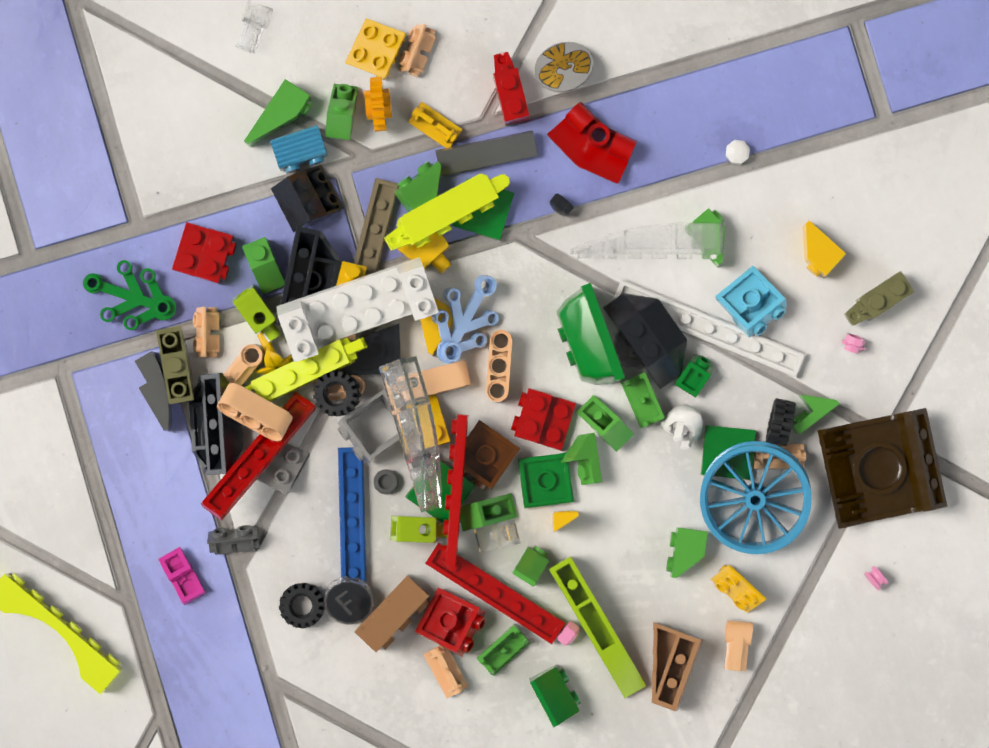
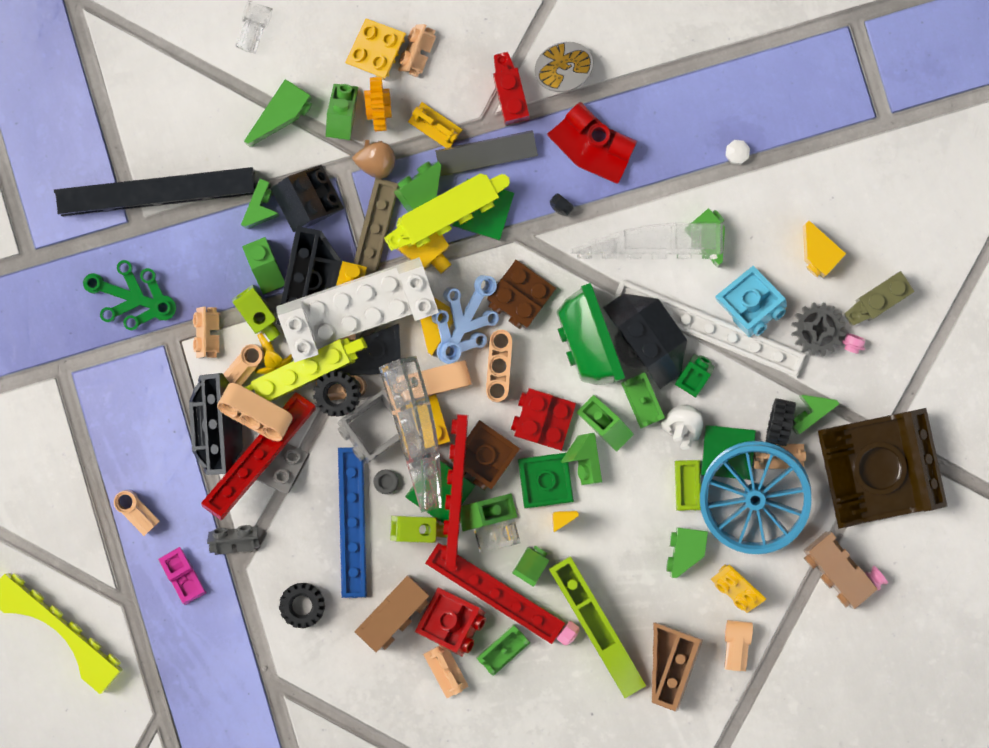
dark grey slope [135,351,172,431] -> none
olive slope [156,326,194,404] -> none
red plate [172,222,237,285] -> none
dark azure brick [270,125,328,173] -> none
black tile [324,577,374,625] -> none
green slope [529,665,581,728] -> none
none -> black tile [54,167,256,217]
none -> light nougat piece [114,490,160,536]
none -> bright green slope [241,179,280,229]
none -> medium nougat piece [352,140,395,179]
none -> reddish brown plate [487,260,556,329]
none -> lime tile [674,460,701,511]
none -> dark grey gear [791,302,846,357]
none -> medium nougat wedge [803,531,878,609]

